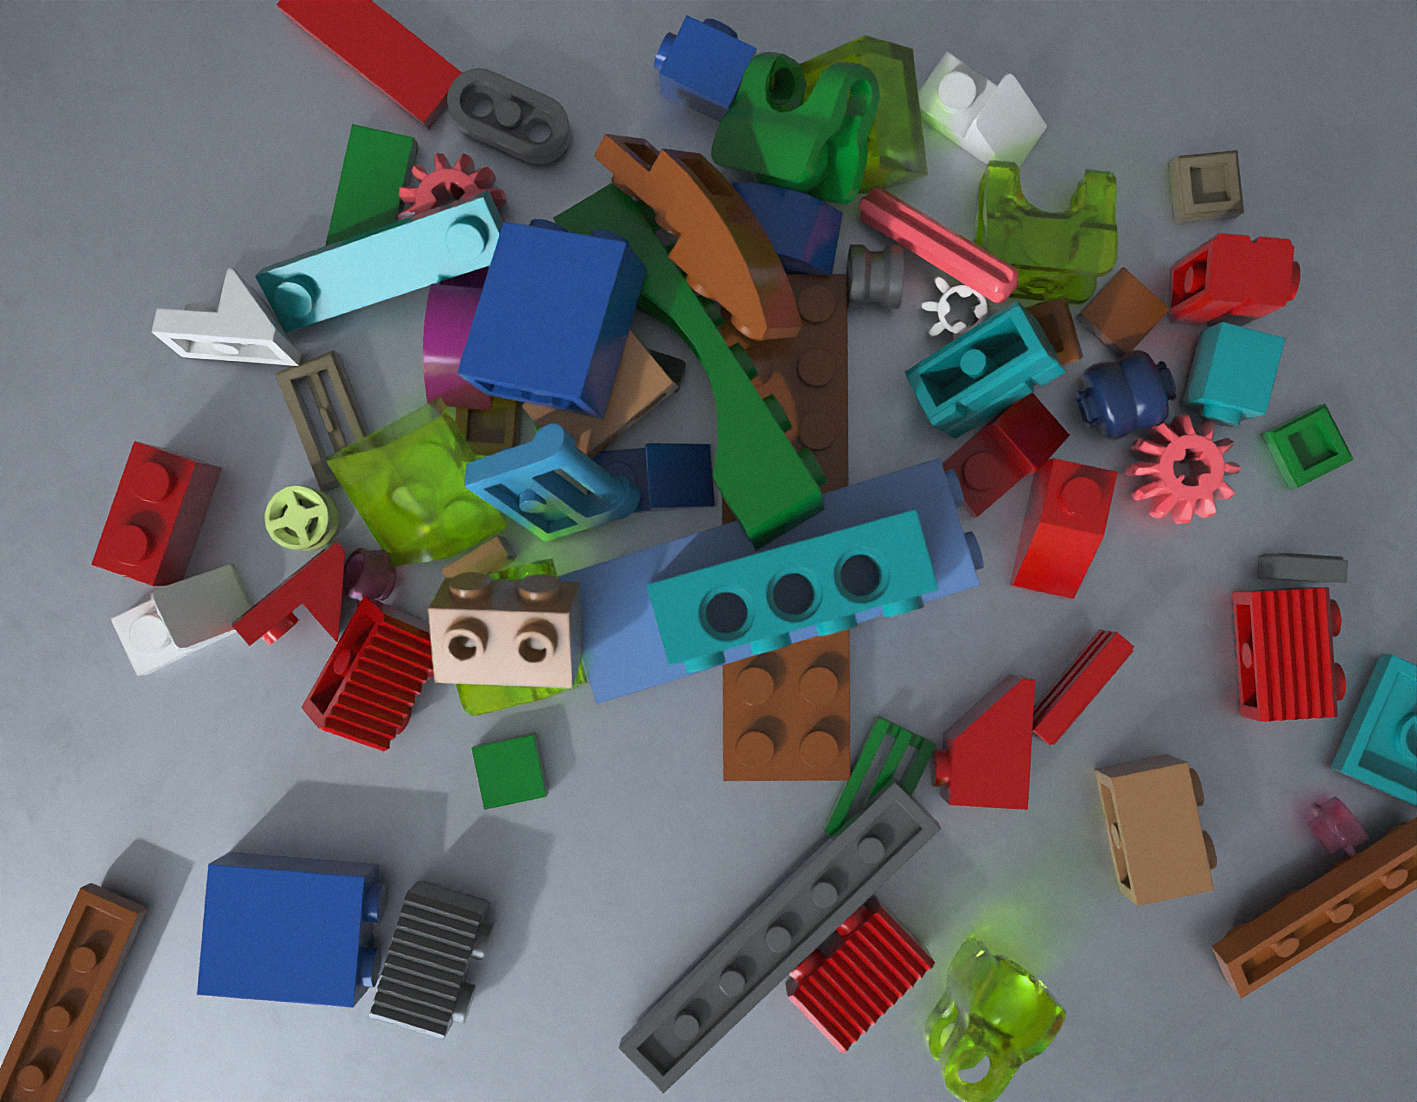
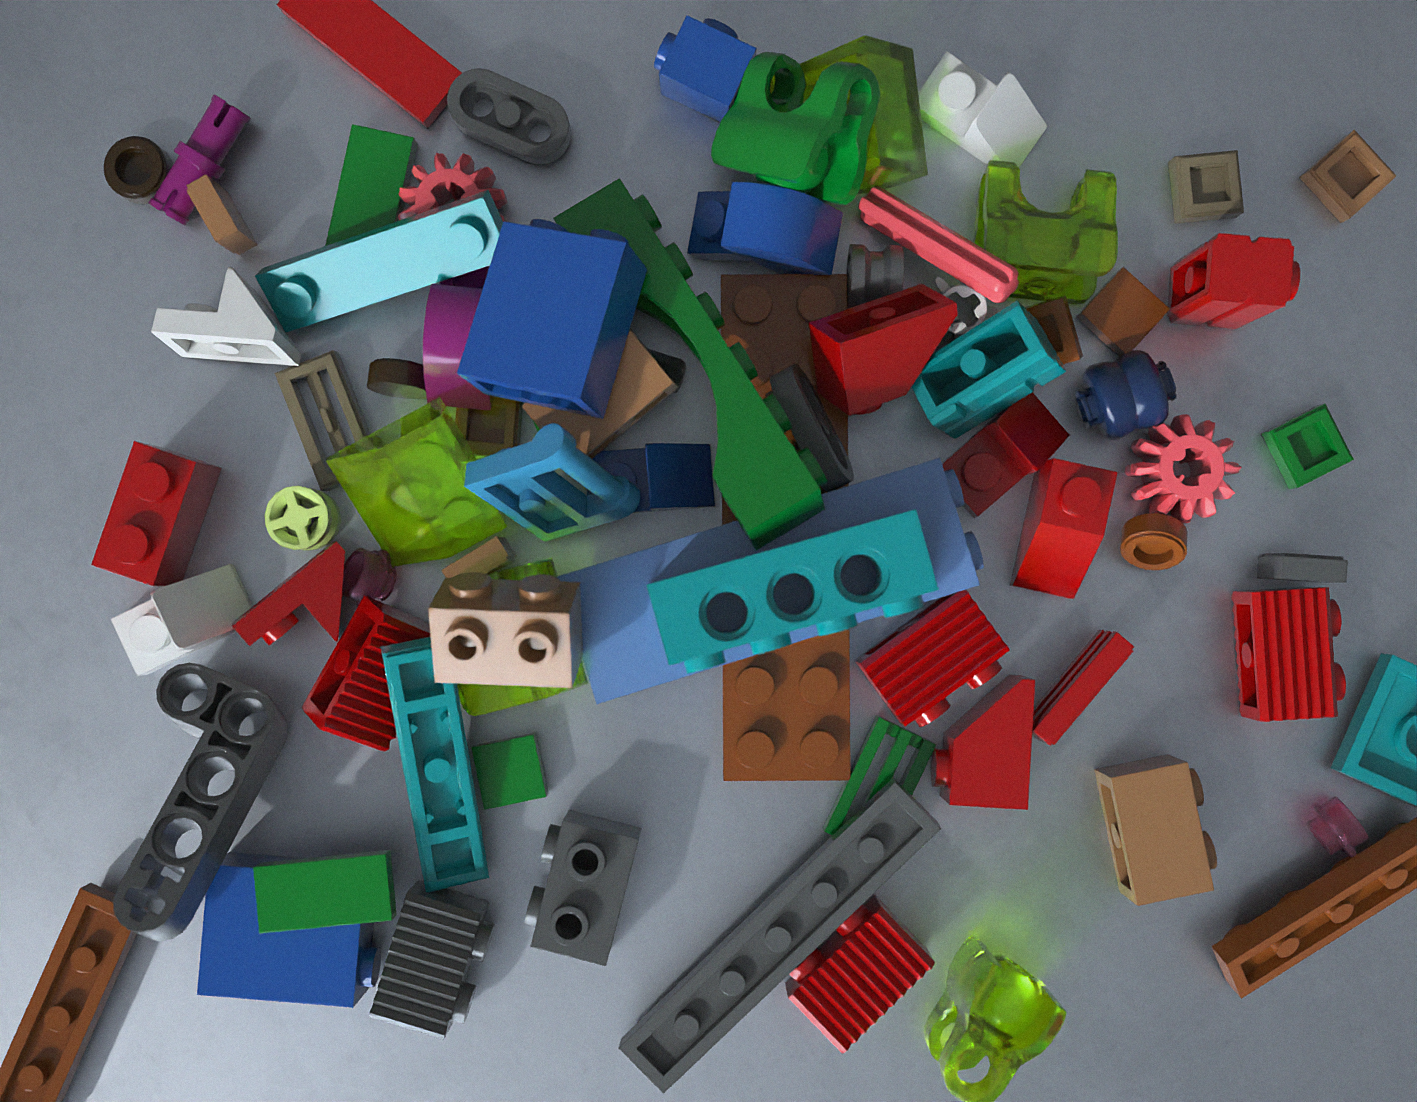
dark orange slope [593,134,803,341] -> none
teal brick [1182,322,1285,427] -> none
none -> dark brown tile [104,136,173,204]
none -> dark grey beam [113,662,288,941]
none -> magenta pin [148,94,251,226]
none -> medium nougat tile [187,174,258,255]
none -> green tile [253,850,397,934]
none -> dark brown tile [367,358,426,399]
none -> teal plate [381,637,489,892]
none -> dark grey brick [524,810,642,966]
none -> dark grey plate [765,364,854,492]
none -> red slope [808,284,958,416]
none -> red brick [854,590,1010,727]
none -> dark orange tile [1120,513,1188,570]
none -> medium nougat tile [1299,130,1396,223]

